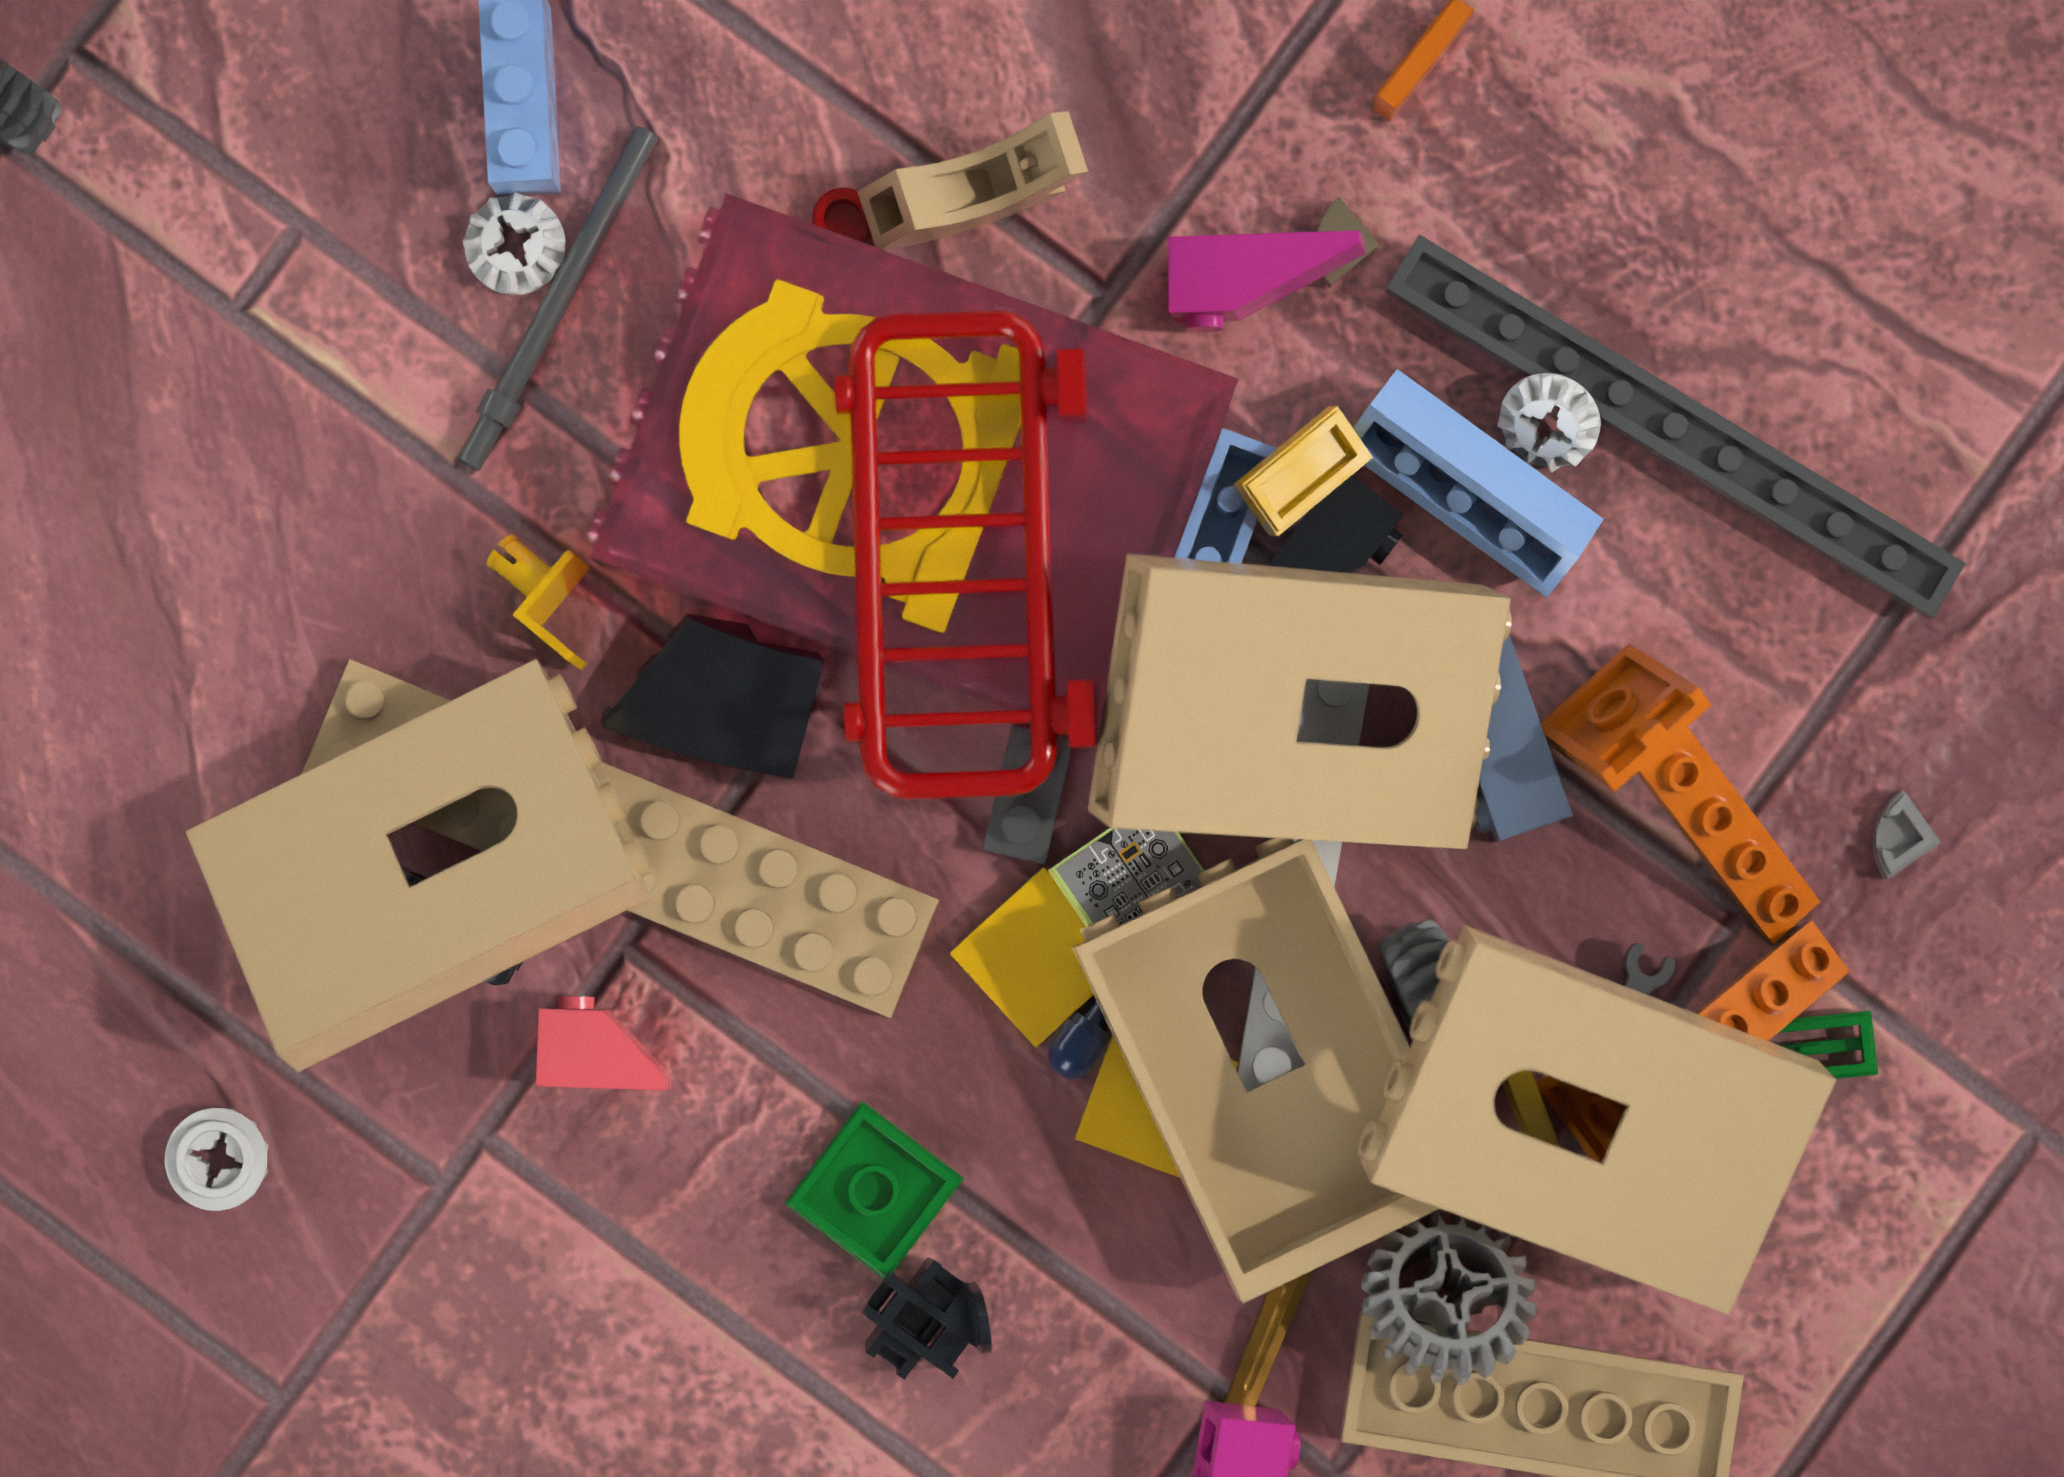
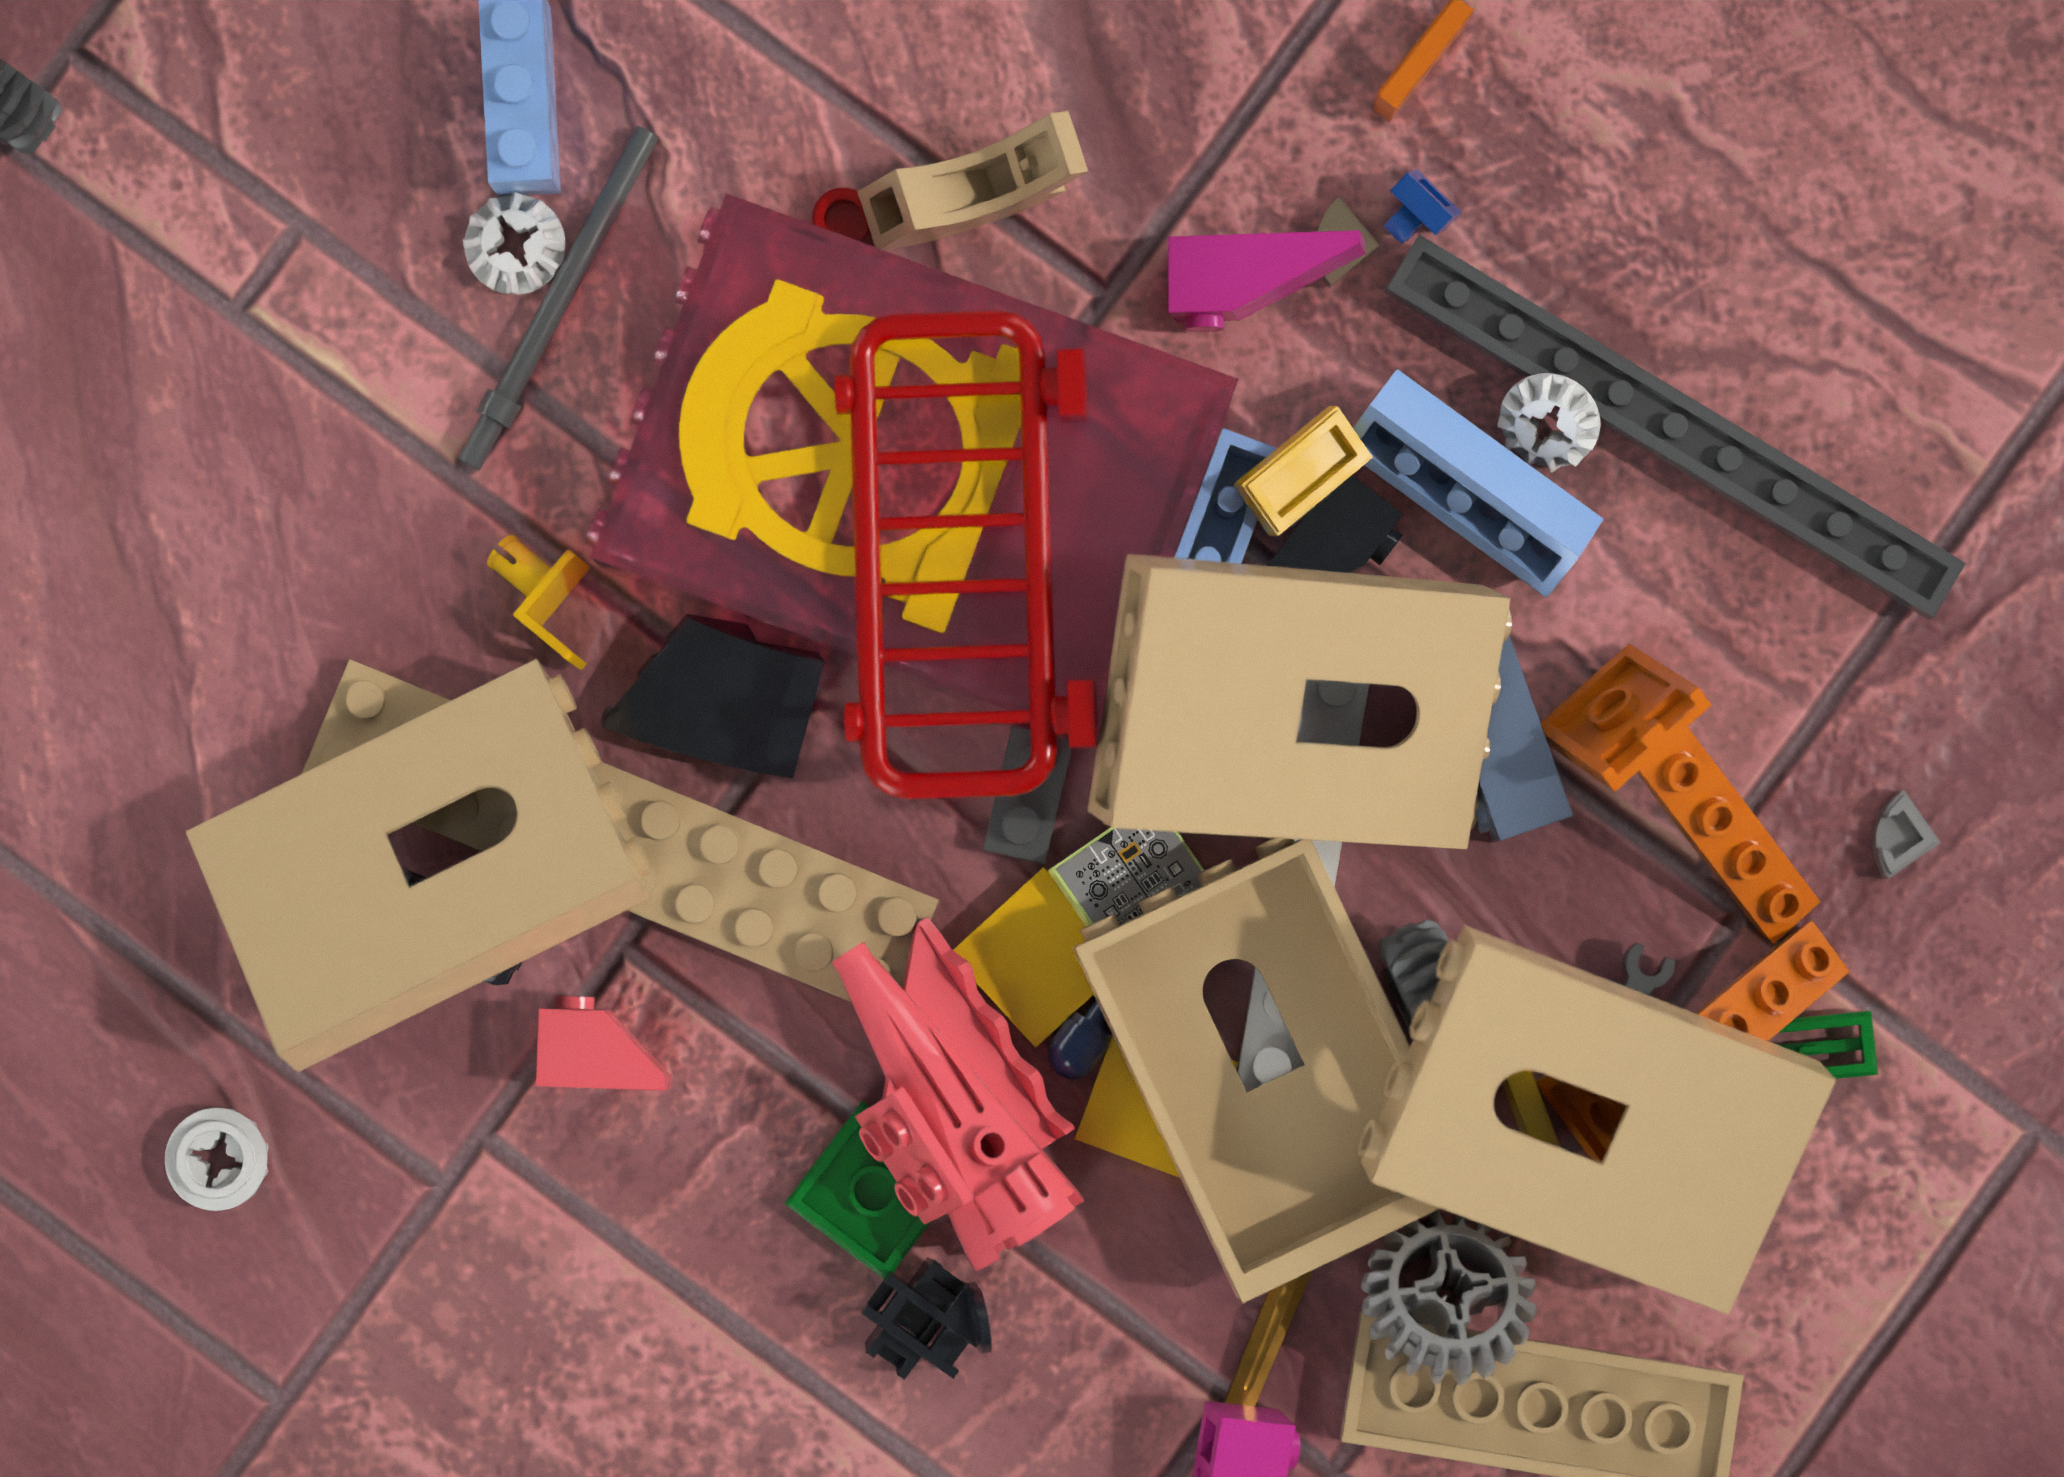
none -> coral piece [831,917,1084,1271]
none -> blue tile [1383,169,1462,244]

